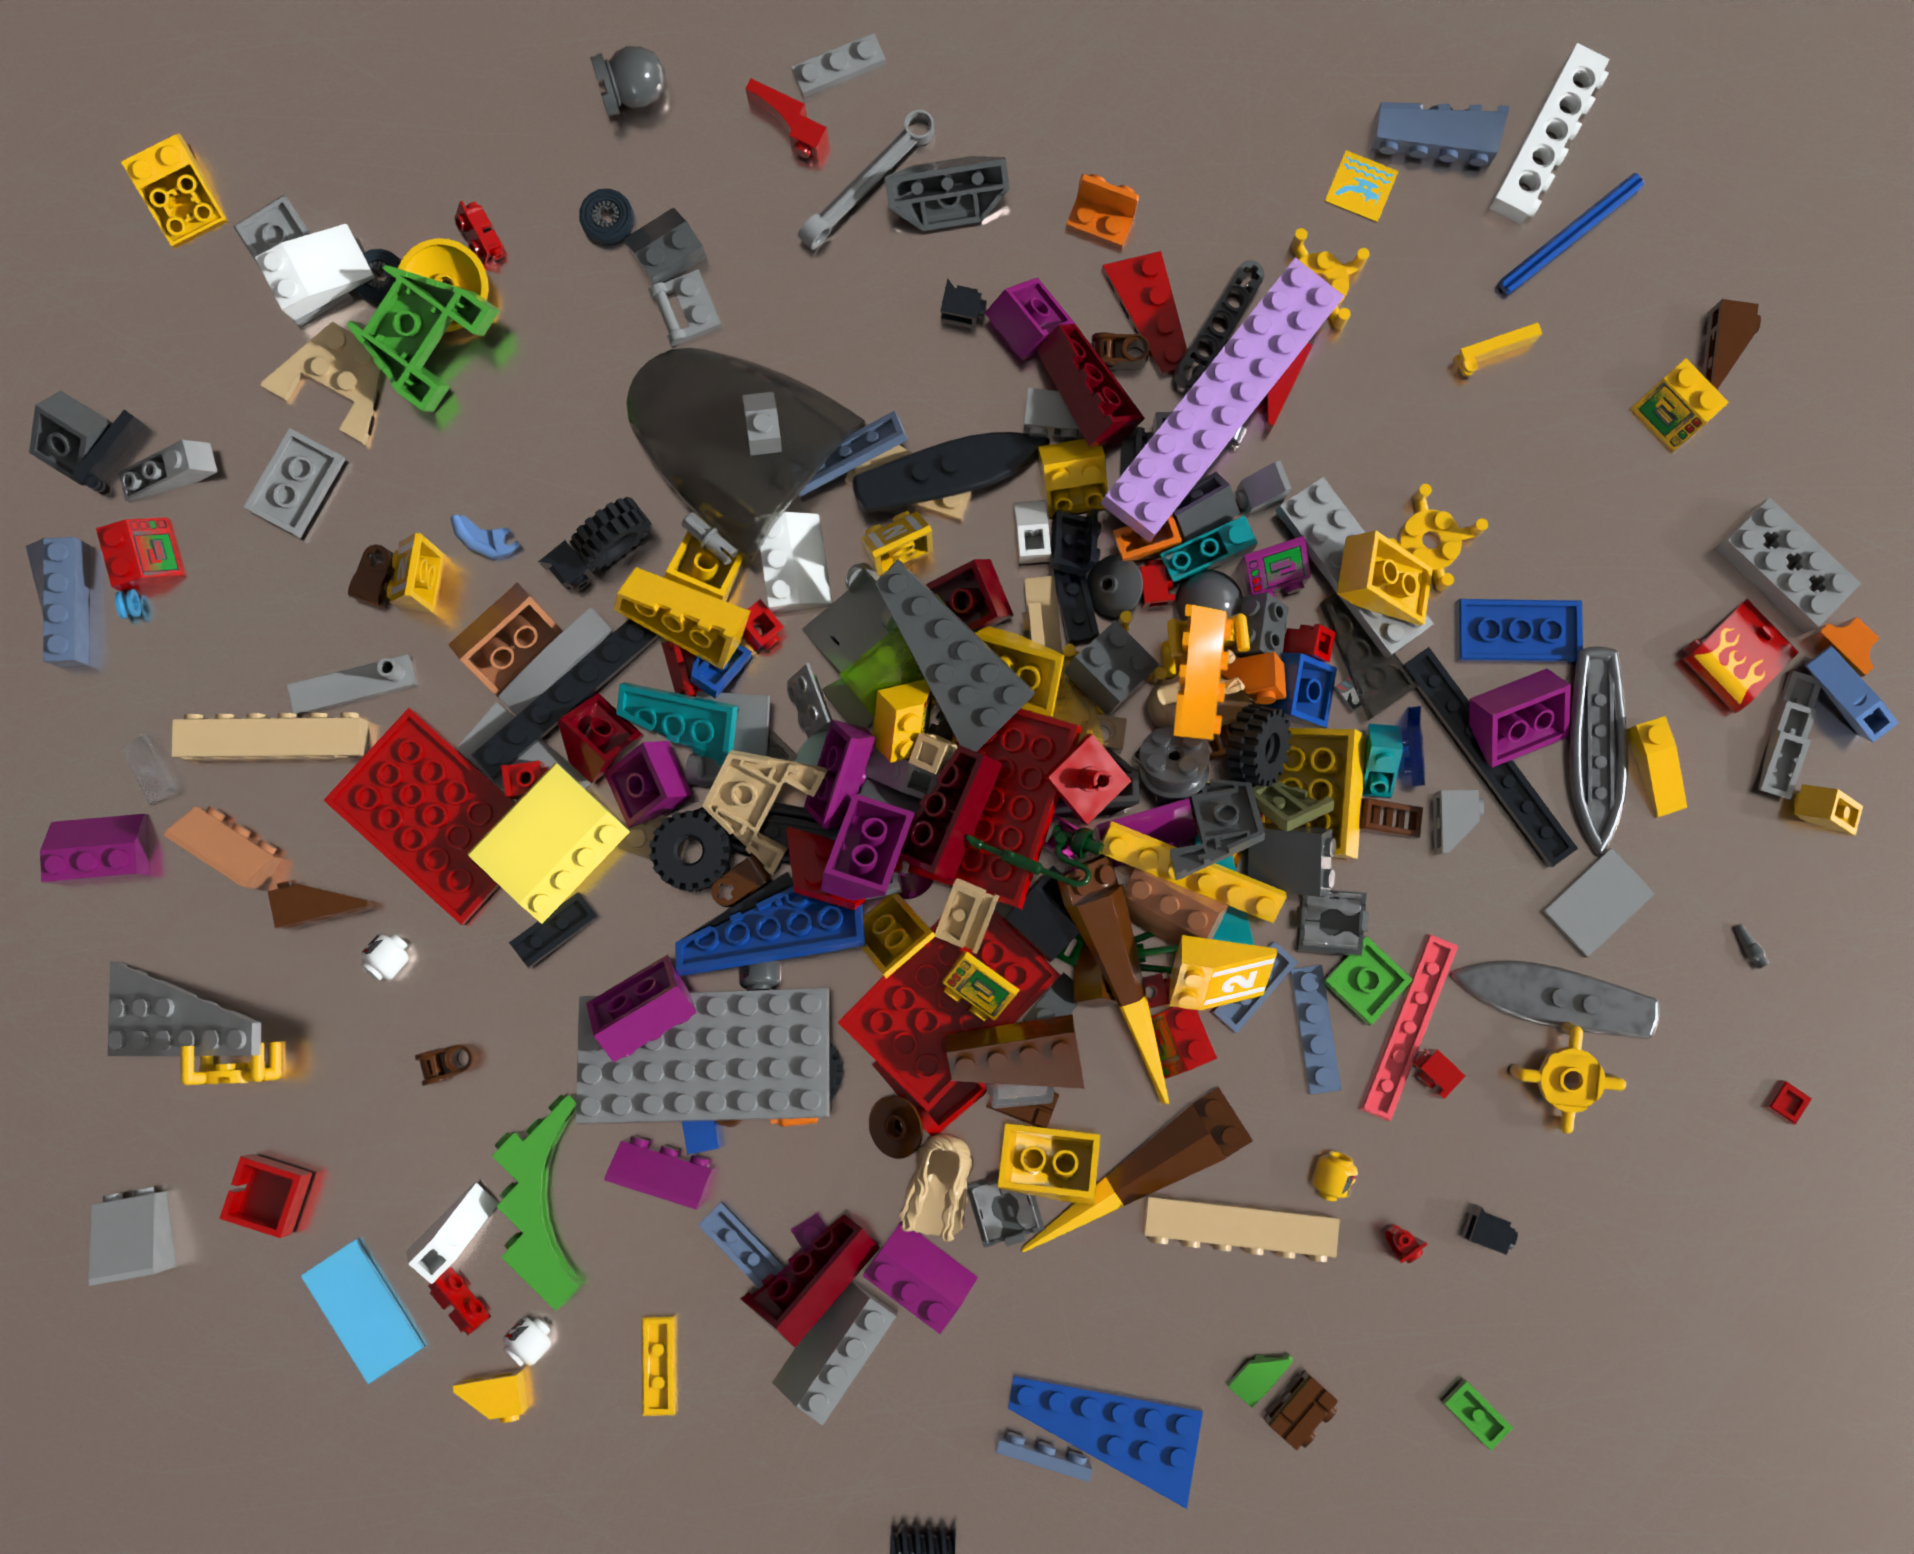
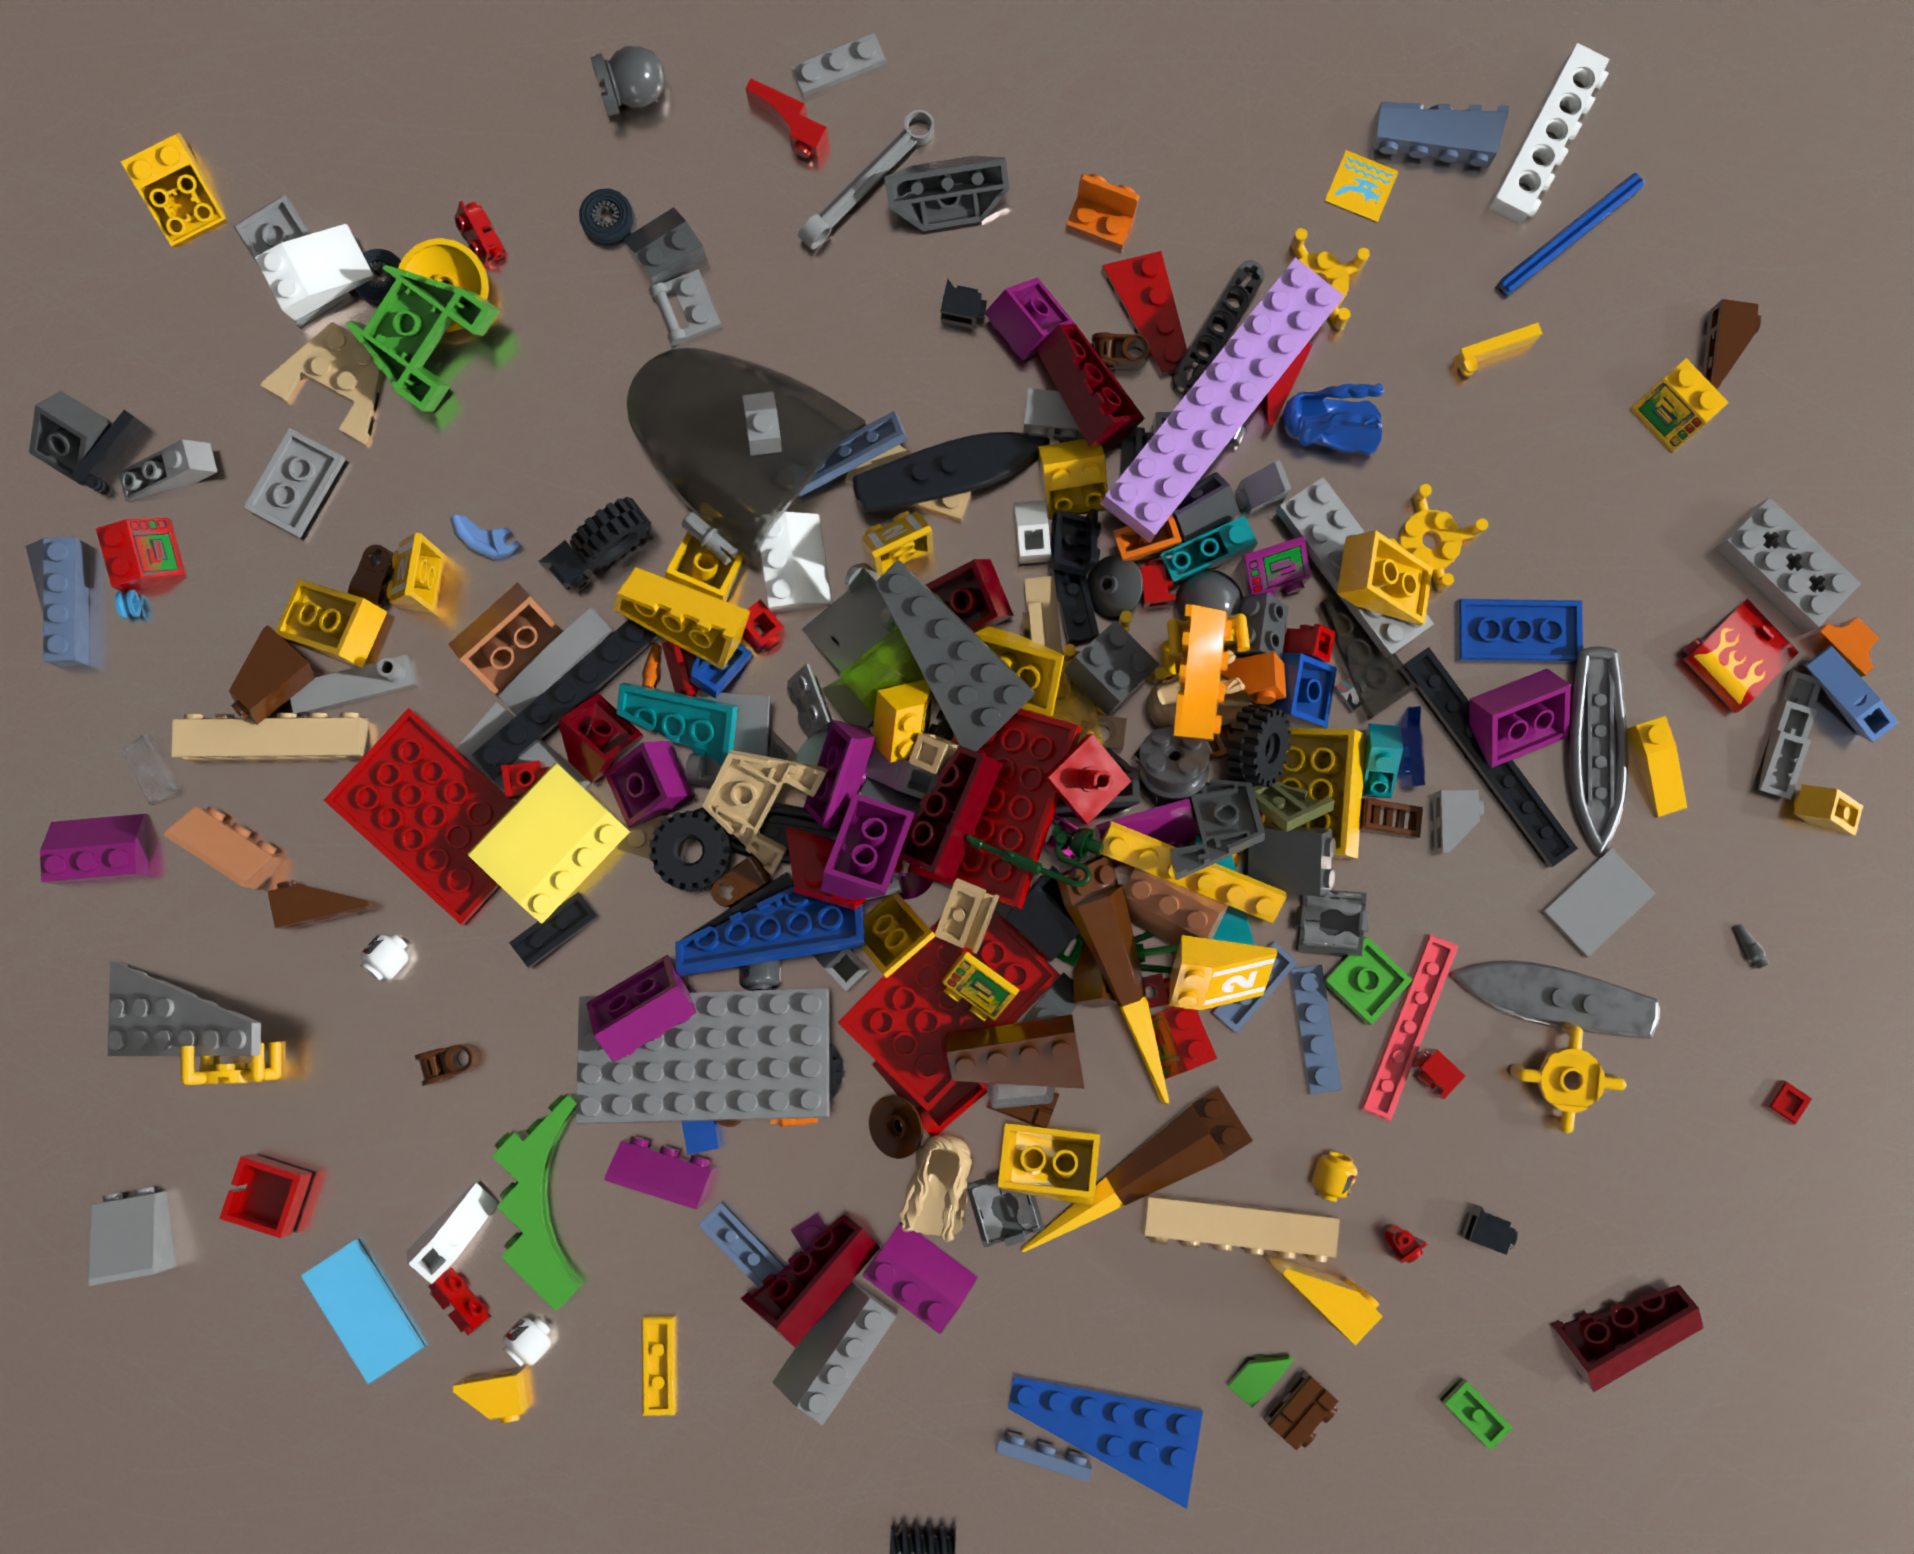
none -> reddish brown slope [229,625,315,725]
none -> yellow slope [275,579,387,668]
none -> orange piece [642,643,661,688]
none -> light grey slope [813,949,870,991]
none -> yellow slope [1264,1254,1383,1346]
none -> blue hair [1283,383,1384,456]
none -> dark red wedge [1552,1285,1704,1392]

